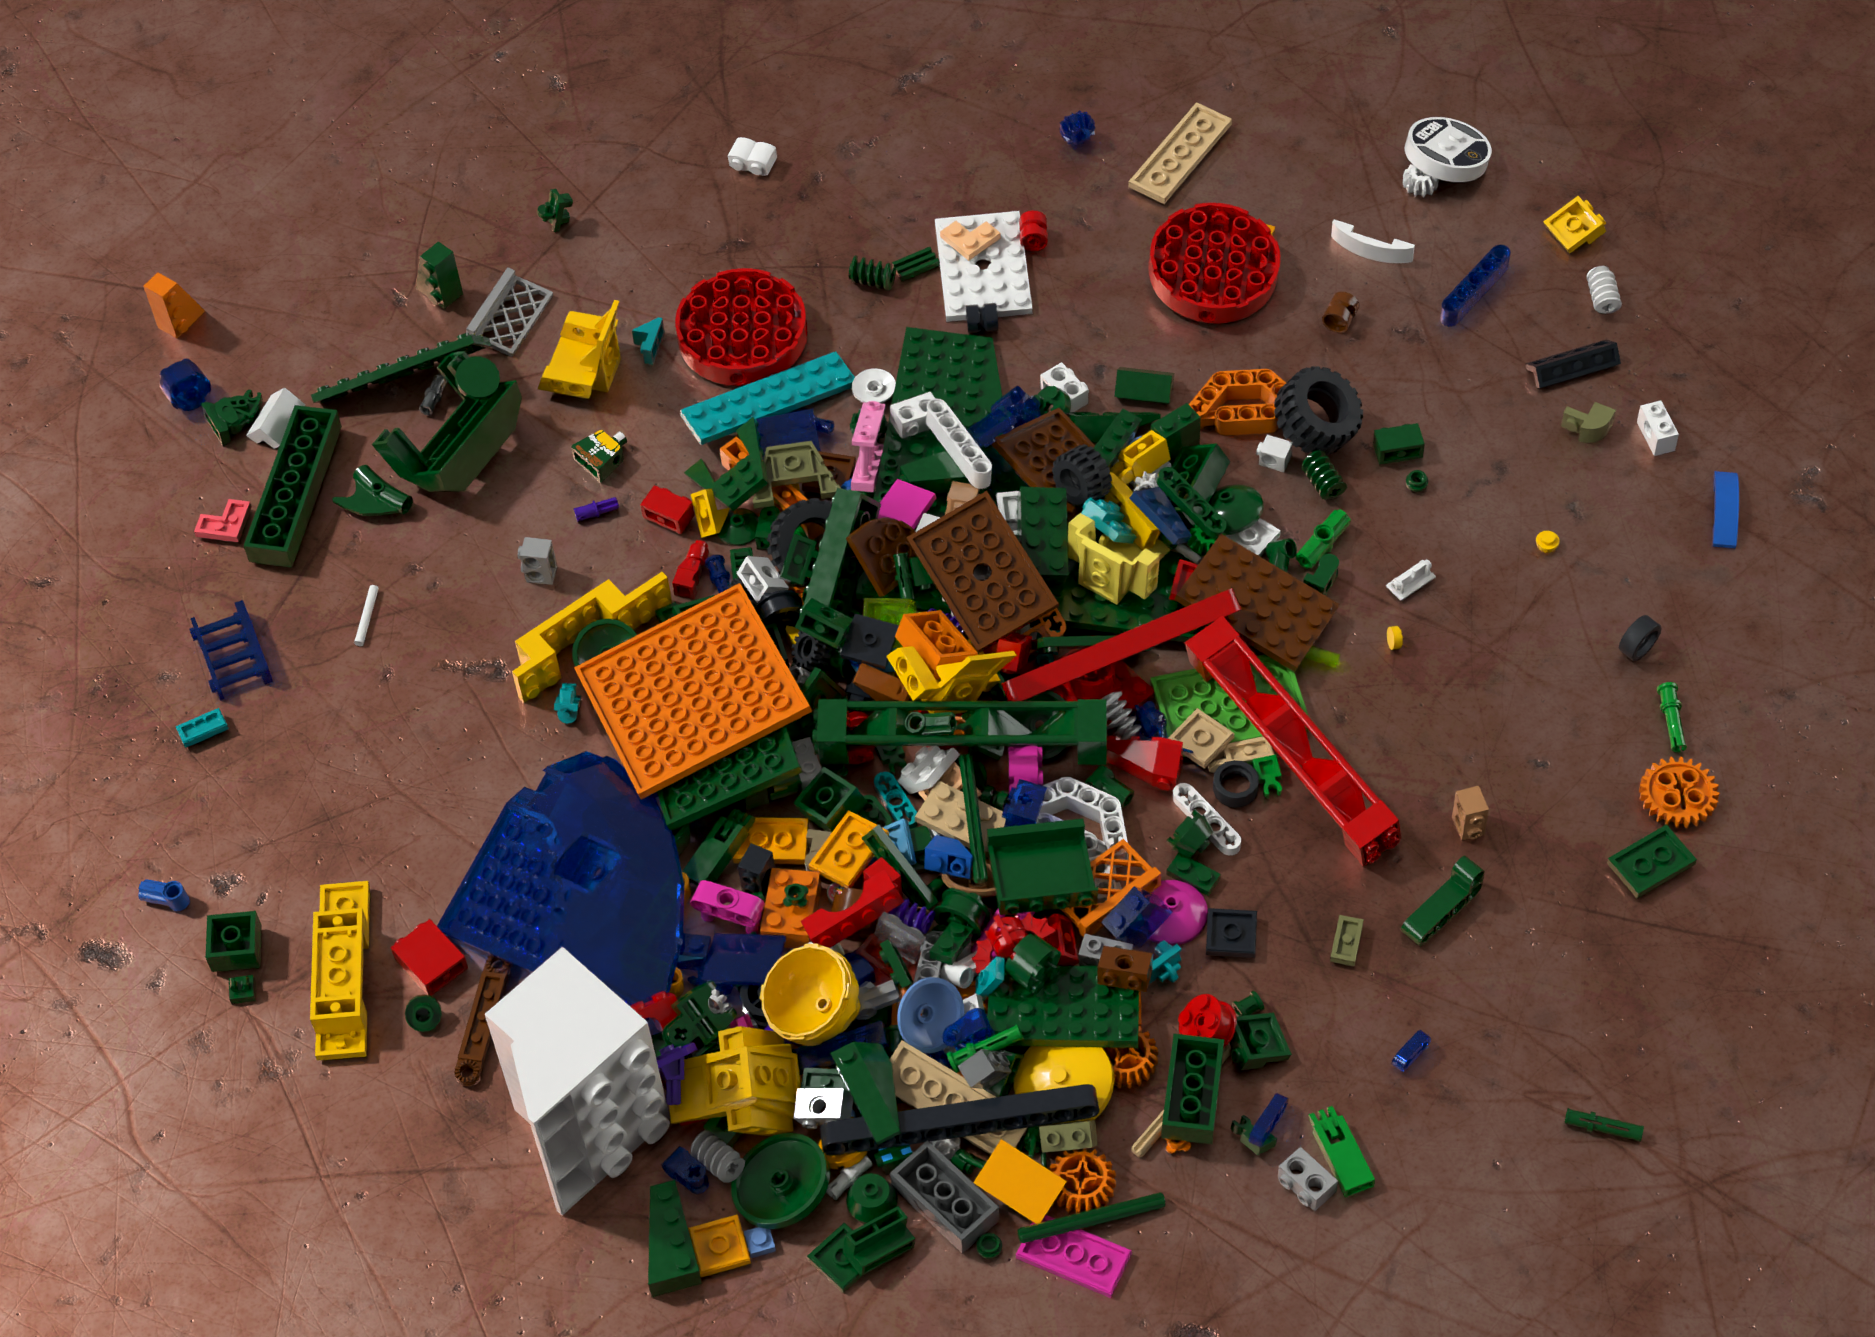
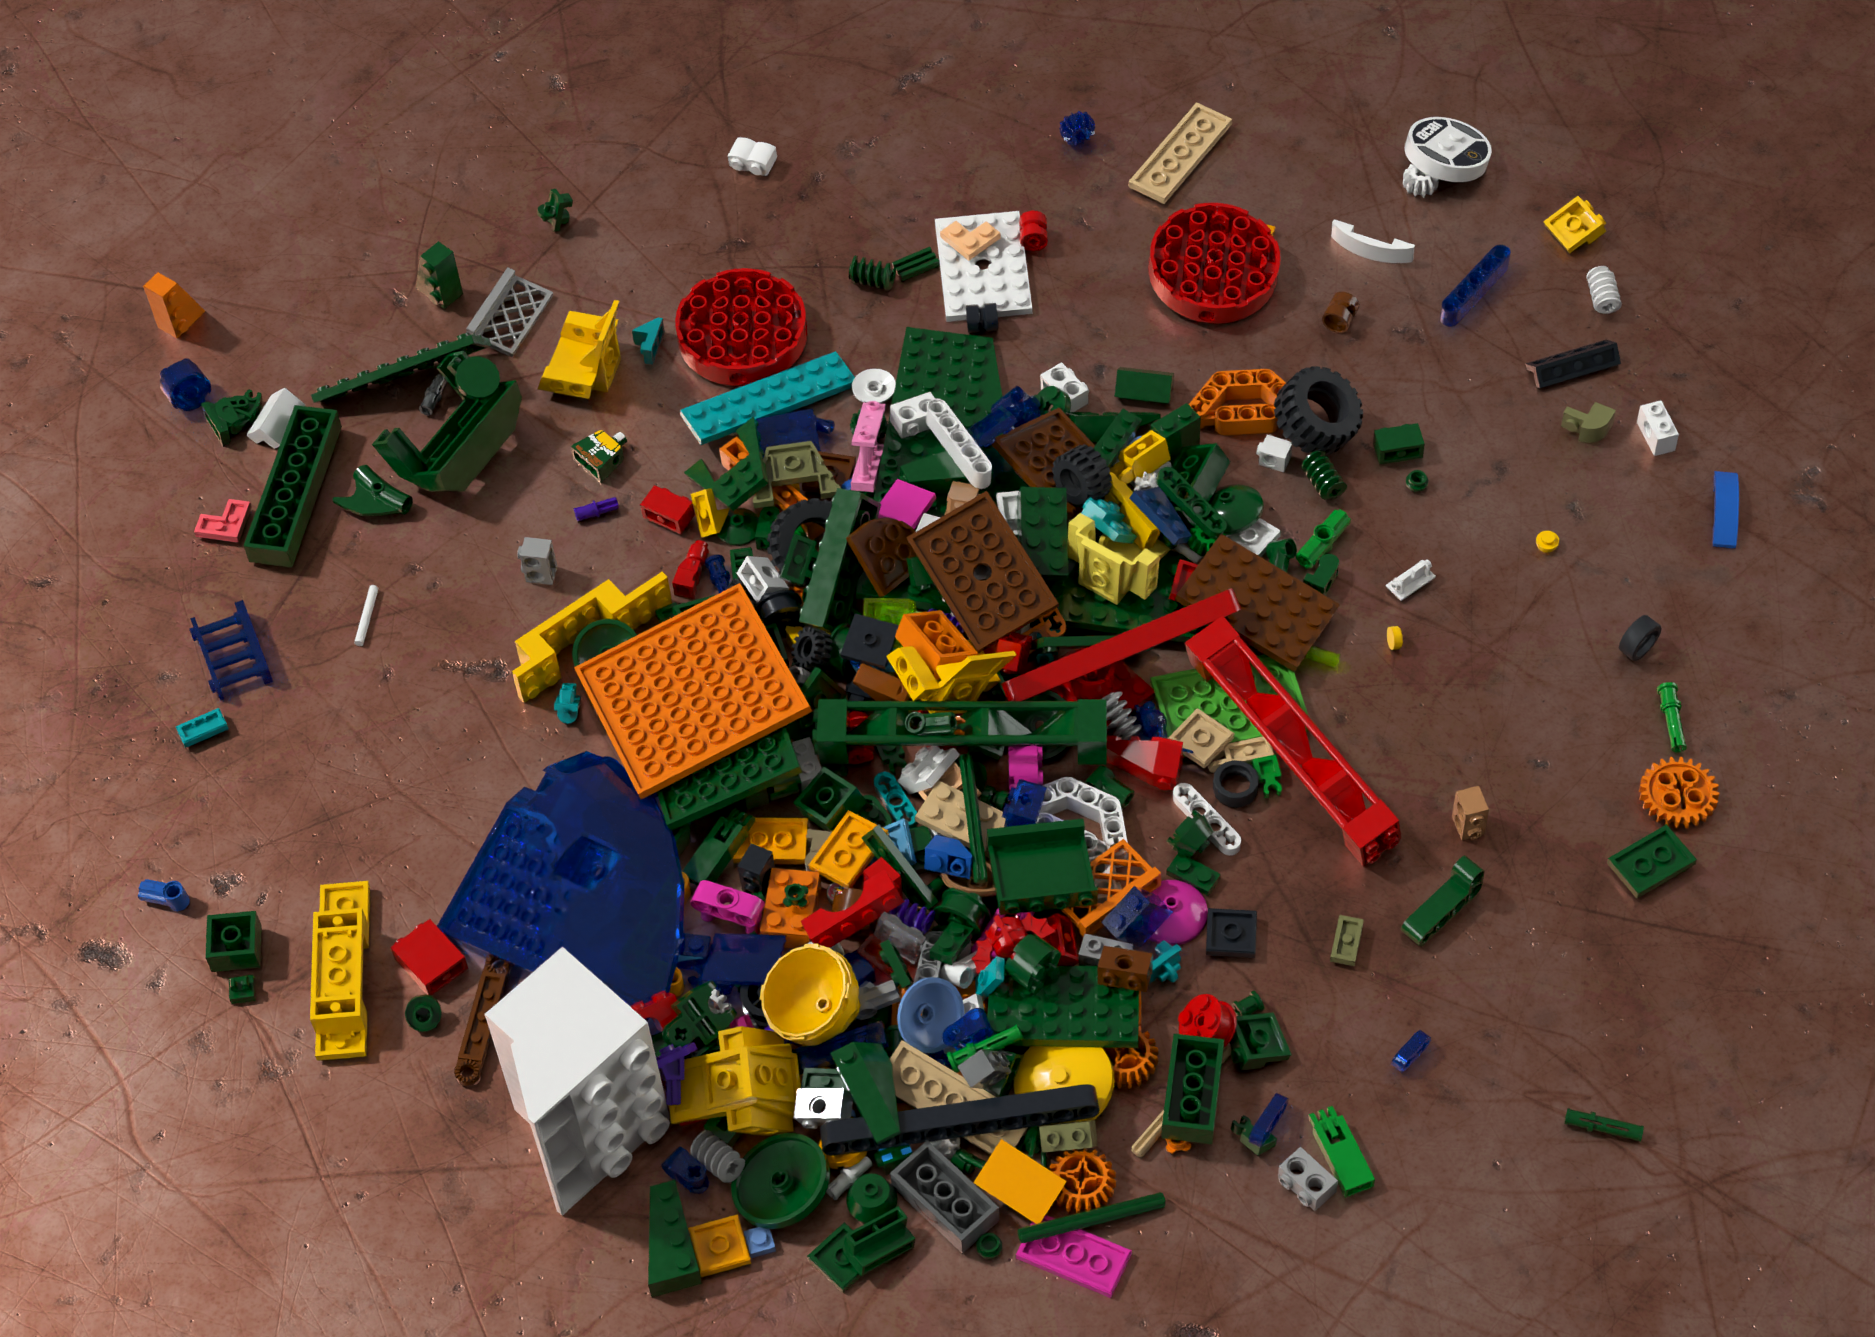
dark green brick [795,598,853,649] -> none
dark green pin [893,552,916,601] -> none

